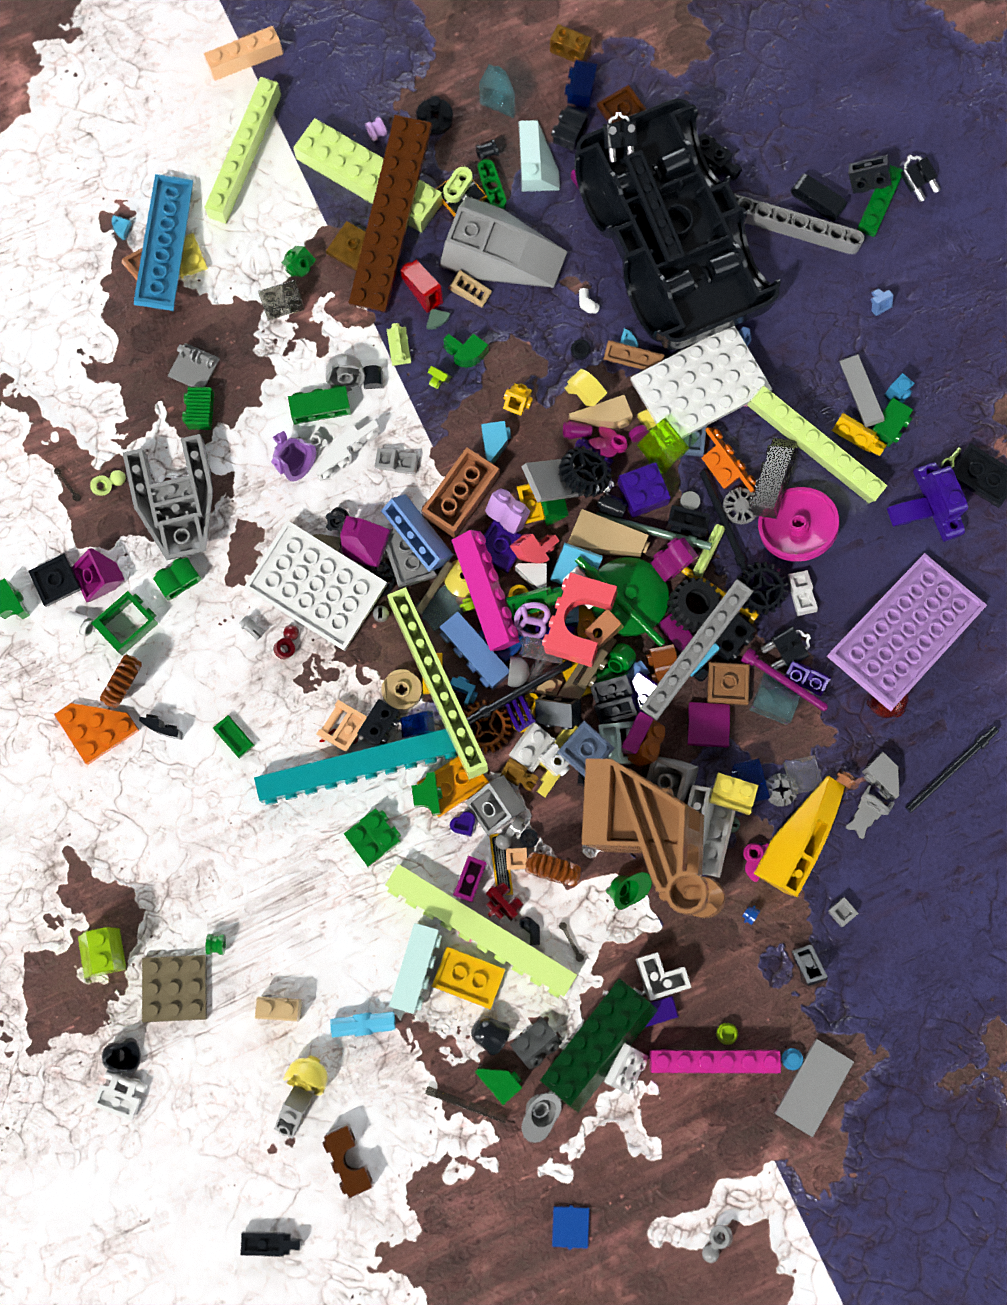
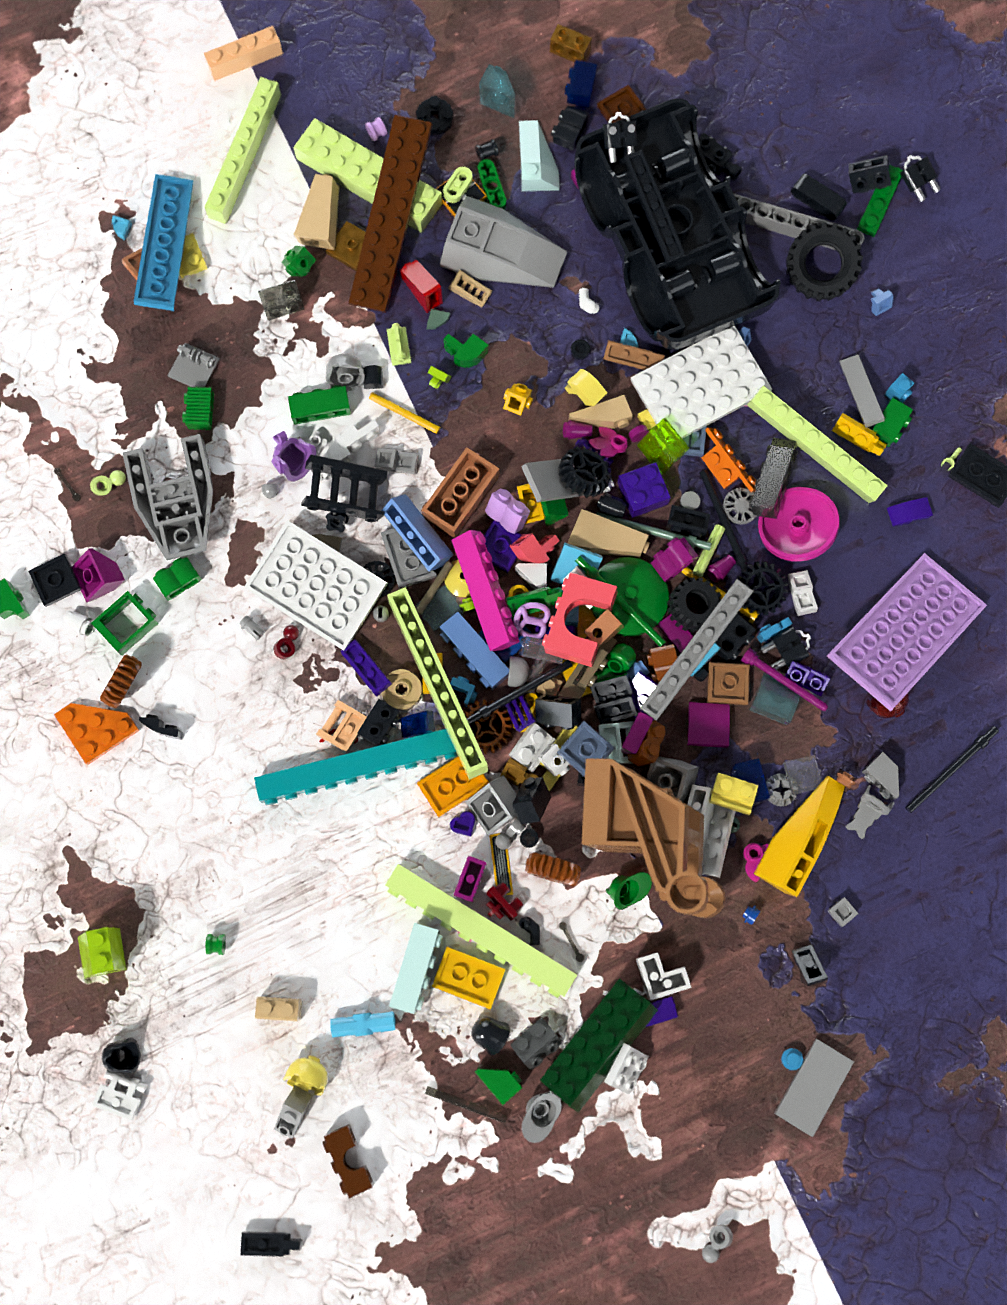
dark tan plate [142,955,207,1022] -> none
green tile [213,715,255,759] -> none
magenta slope [340,516,391,567] -> none
green plate [344,808,401,867] -> none
green brick [411,772,443,816] -> none
medium azure slope [481,421,511,464] -> none
light nougat plate [506,848,527,870] -> none
blue piece [552,1205,589,1250] -> none
dark pink arch [649,1049,781,1073] -> none
lime plate [717,1023,738,1045] -> none
dark purple brick [913,462,968,542] -> none
none -> light grey hinge [262,484,278,499]
none -> tan slope [294,174,339,250]
none -> black fence [301,454,388,522]
none -> dark purple tile [340,639,392,697]
none -> yellow bar [369,392,441,434]
none -> black brick [512,777,551,824]
none -> magenta cone [706,555,736,583]
none -> dark azure plate [757,617,793,644]
none -> black tyre [786,222,863,301]

